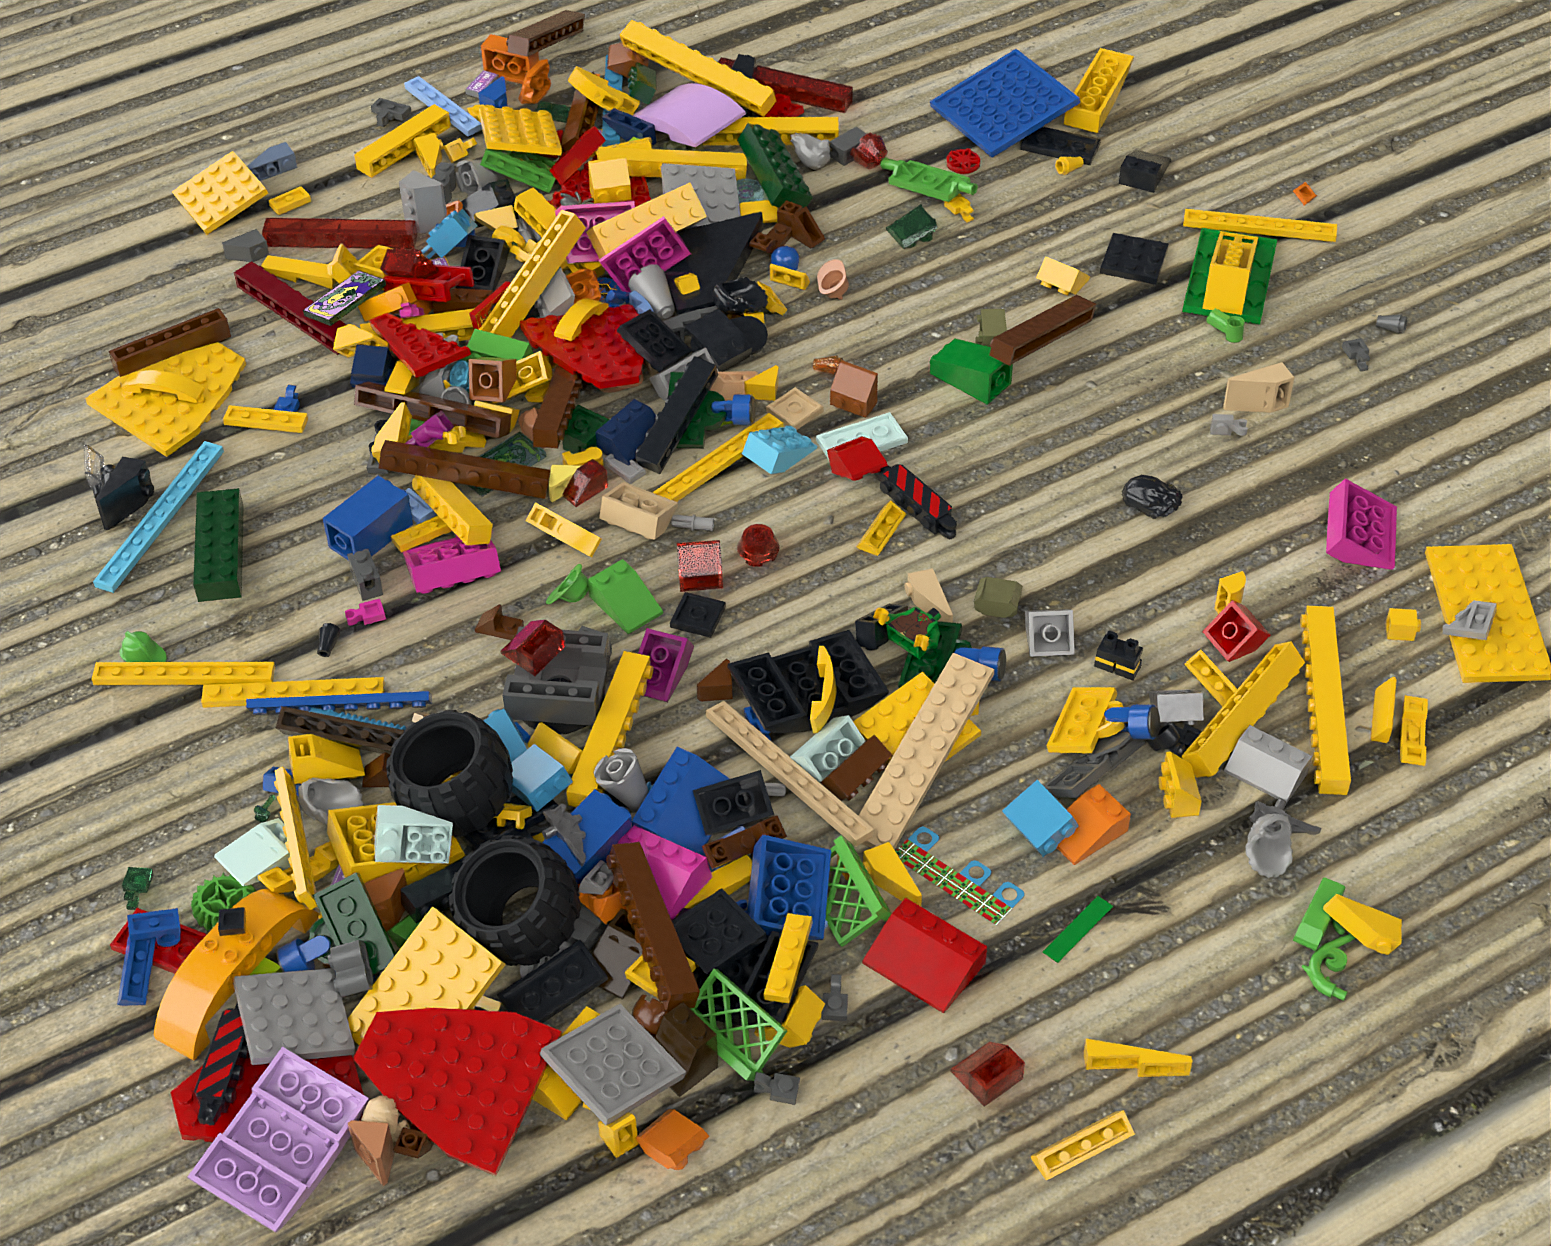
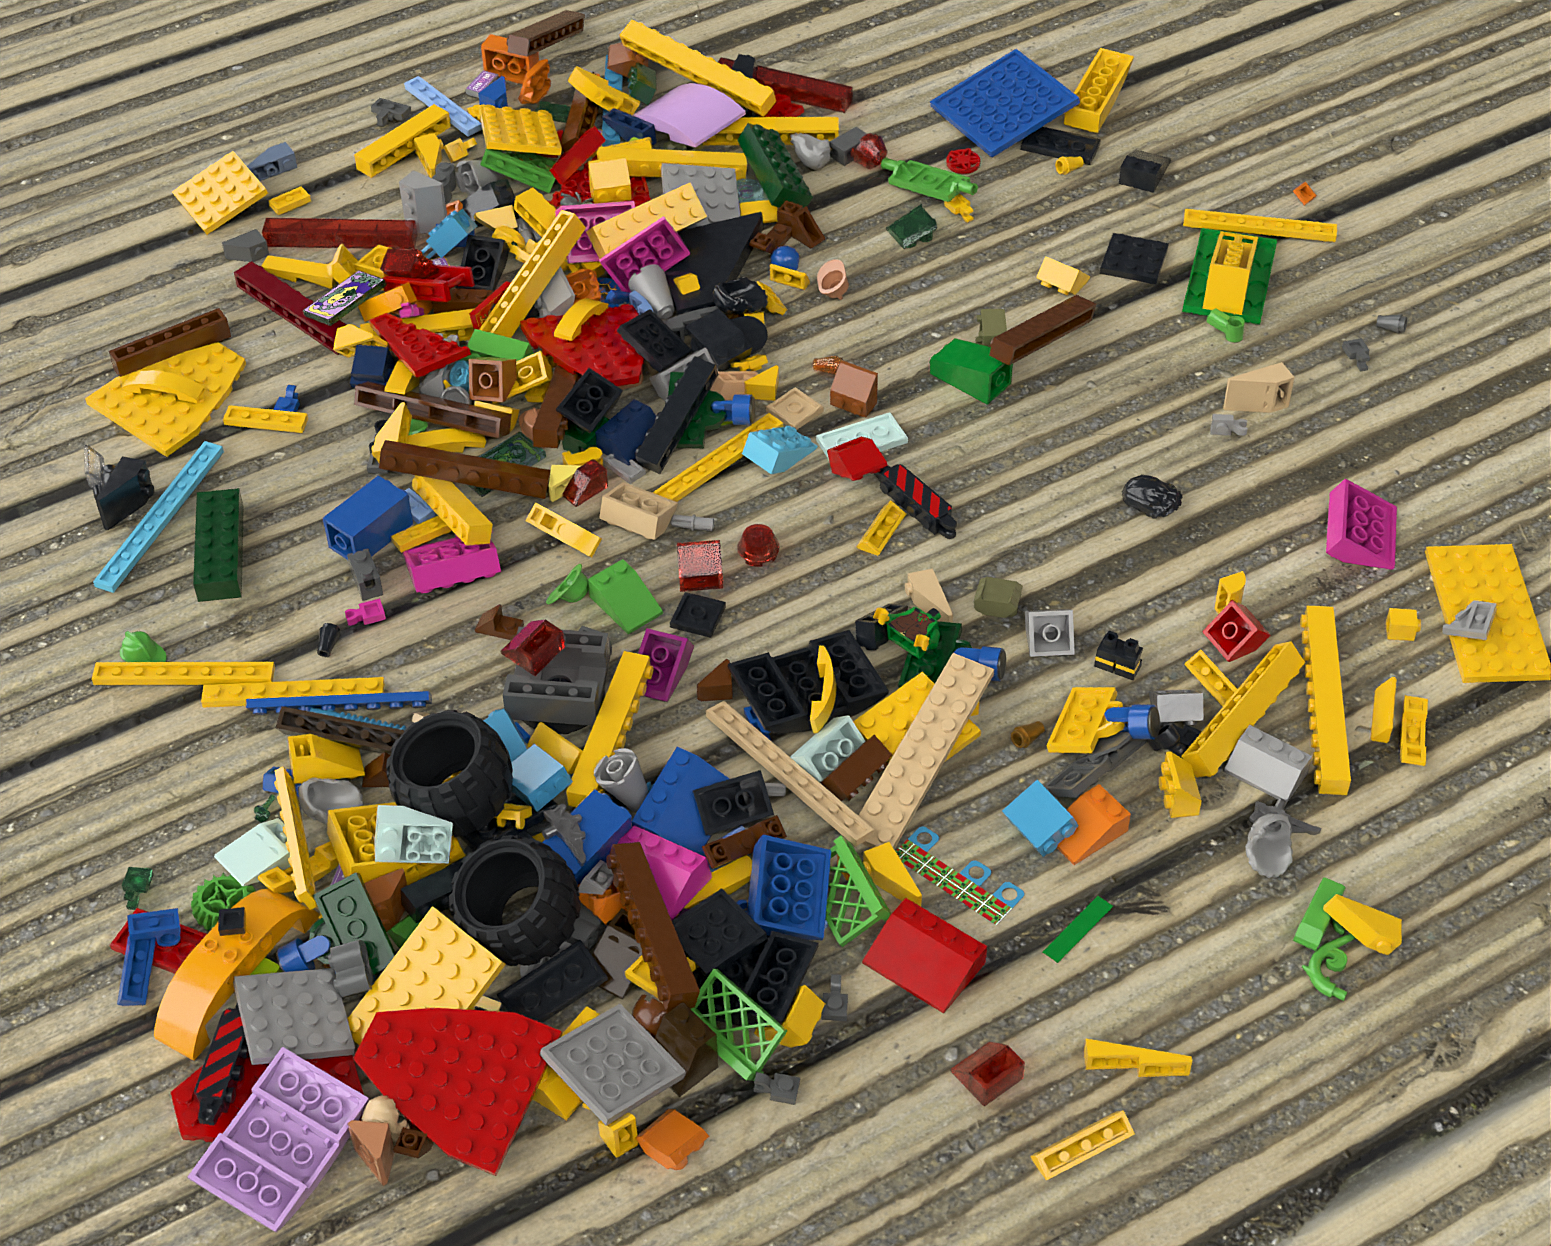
magenta torso [405,410,466,447] -> none
yellow plate [764,913,813,1003] -> none
none -> black slope [556,368,623,433]
none -> yellow plate [730,354,768,371]
none -> pearl gold cone [1011,721,1045,748]

